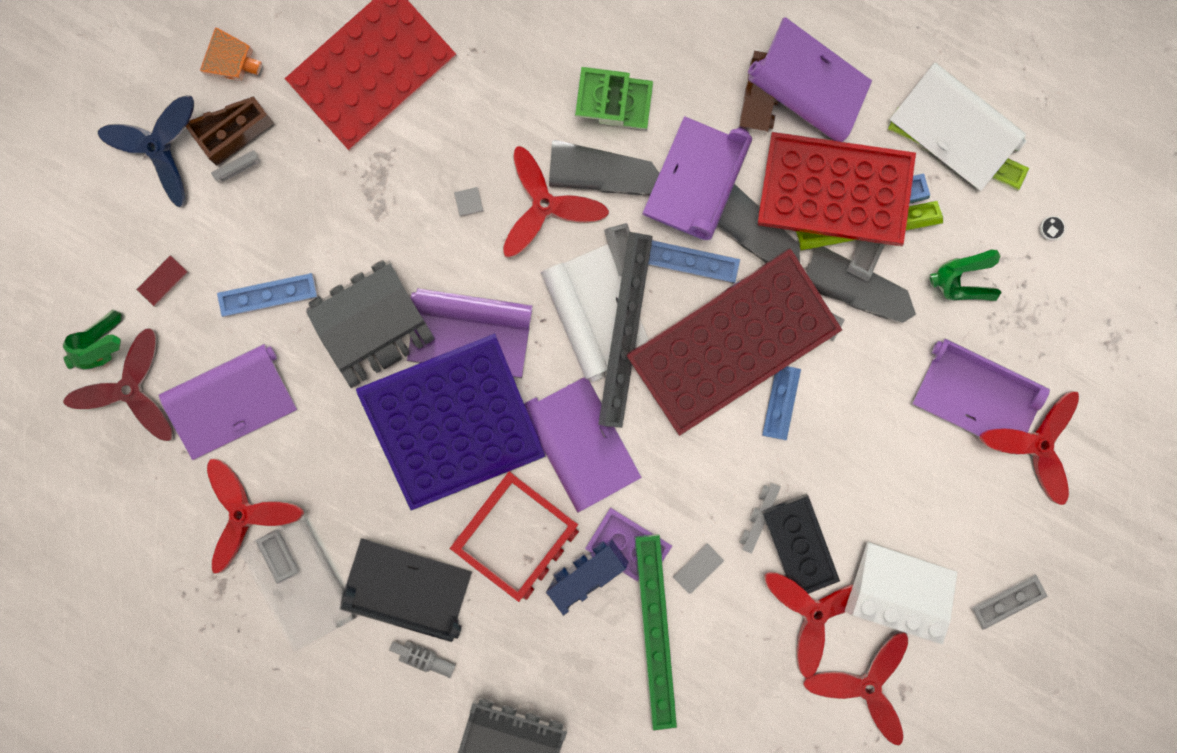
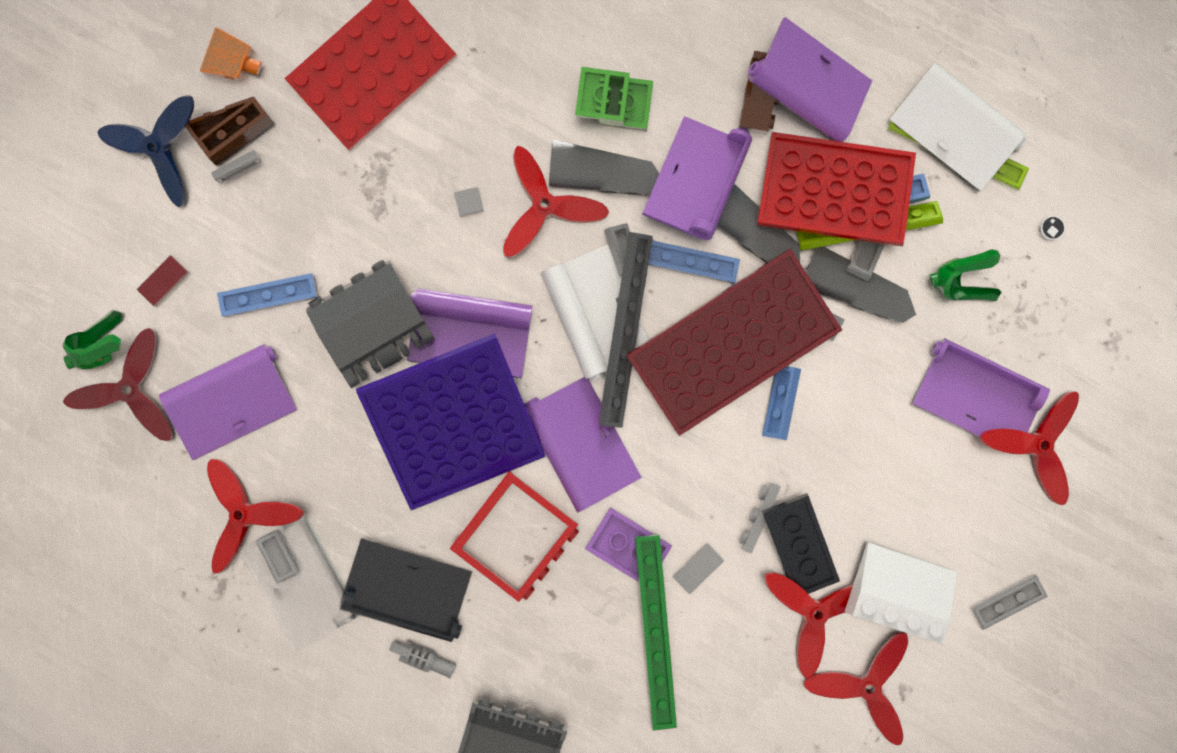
dark blue wedge [546,539,629,616] -> none

